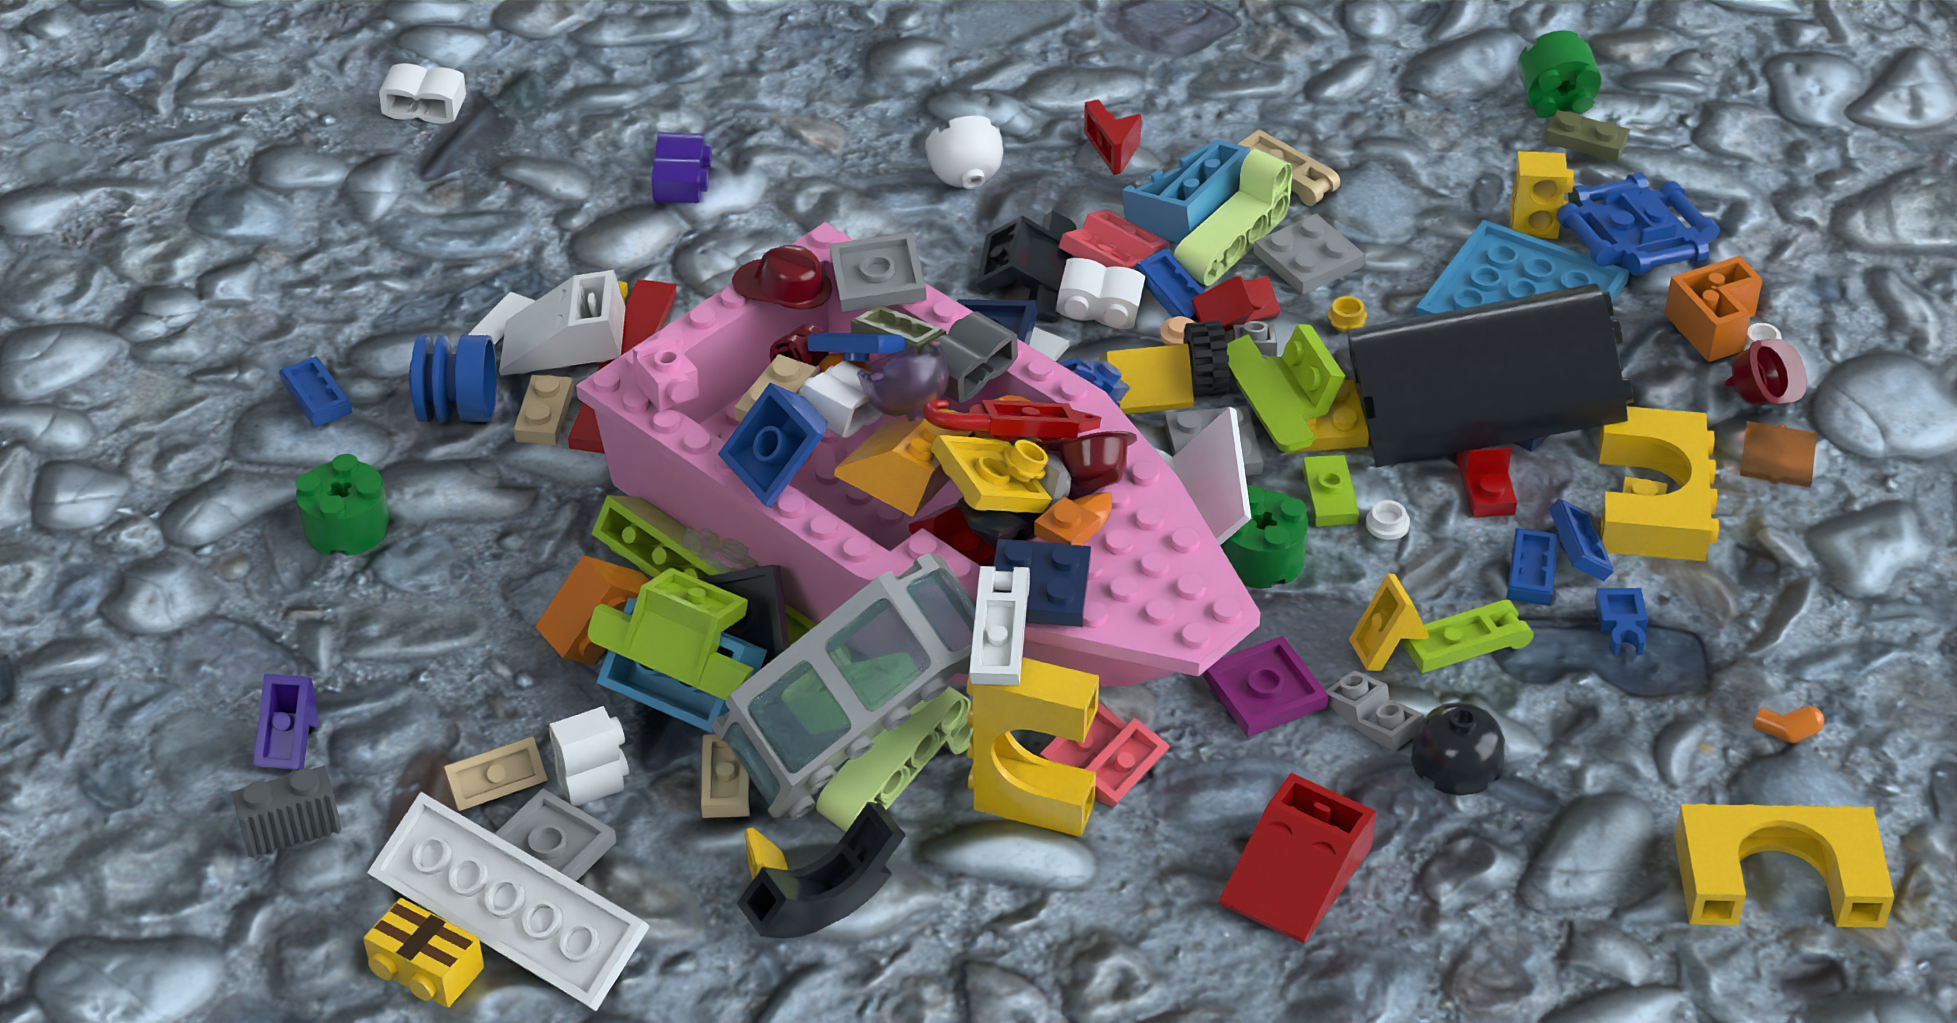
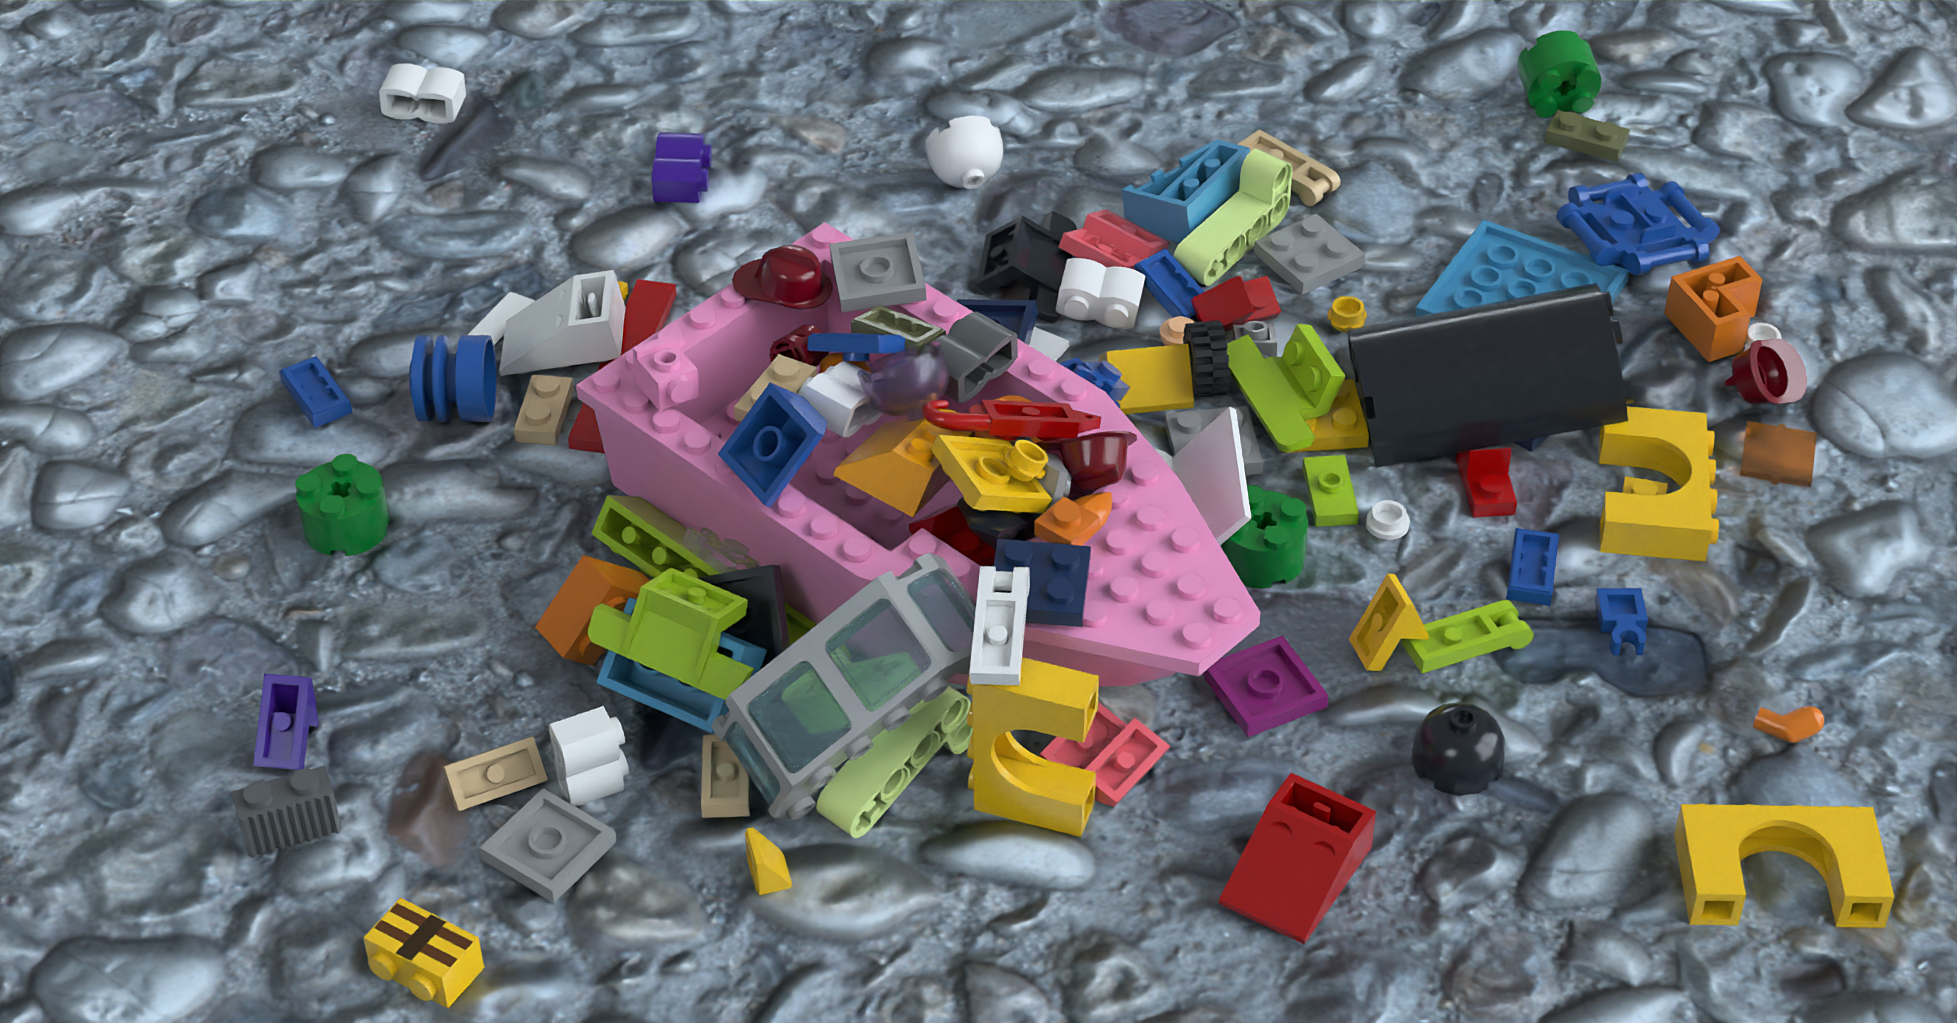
white plate [367,792,650,1011] -> none
black arch [737,801,906,939] -> none
red slope [1084,99,1141,175] -> none
light grey slope [1326,670,1424,752] -> none
yellow brick [1509,151,1574,239] -> none
blue plate [1549,498,1614,582] -> none

